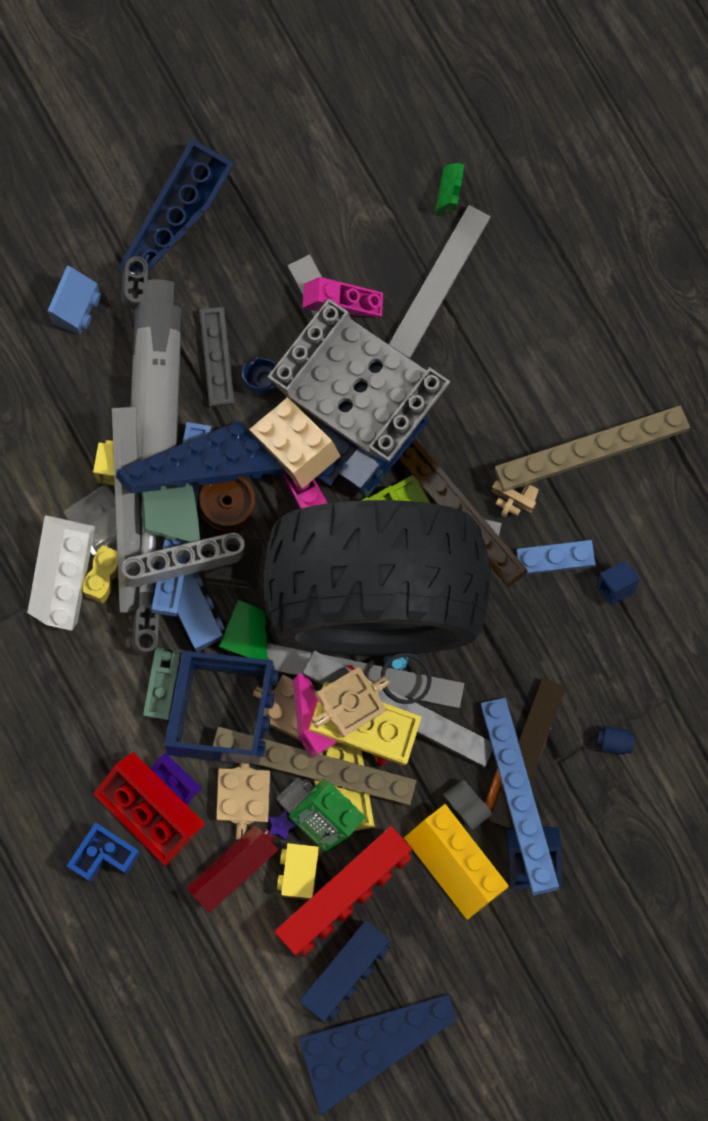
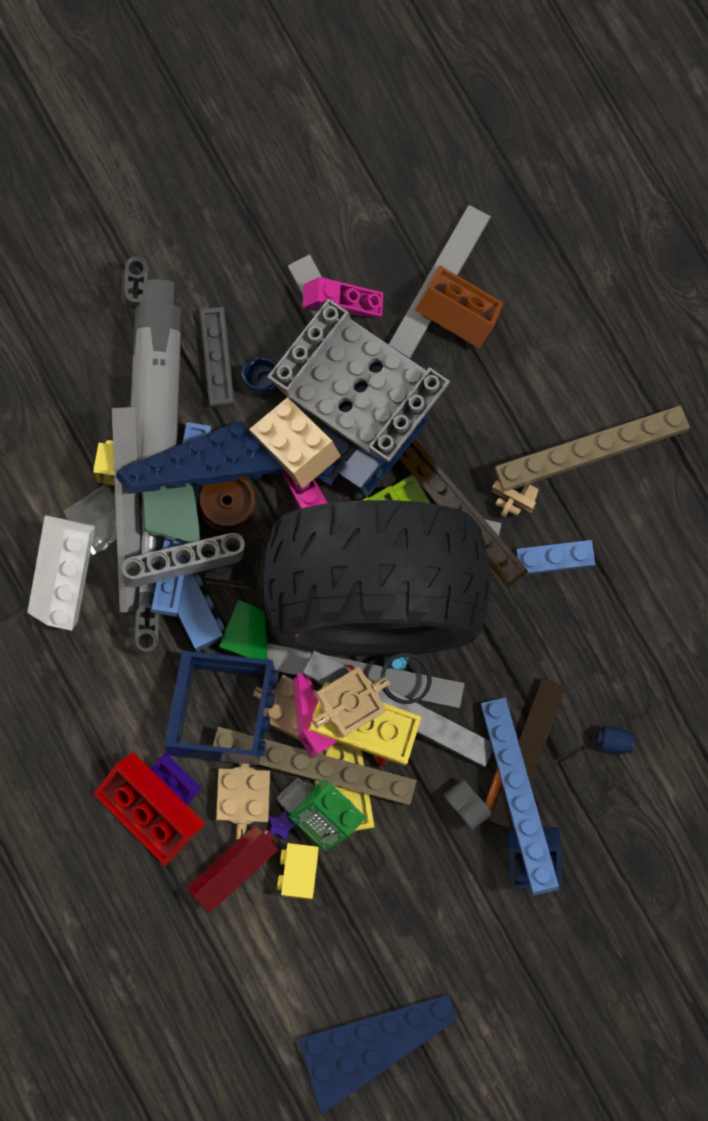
medium blue slope [48,266,101,335] -> none
blue brick [67,822,141,882] -> none
light yellow brick [83,546,118,604] -> none
dark blue wedge [118,139,235,275] -> none
sand green plate [143,647,181,721] -> none
red brick [274,826,412,958] -> none
dark blue brick [299,920,390,1022] -> none
yellow slope [404,804,509,920] -> none
green slope [434,163,465,216] -> none
dark blue brick [596,561,639,606] -> none
none -> dark orange slope [415,265,503,348]

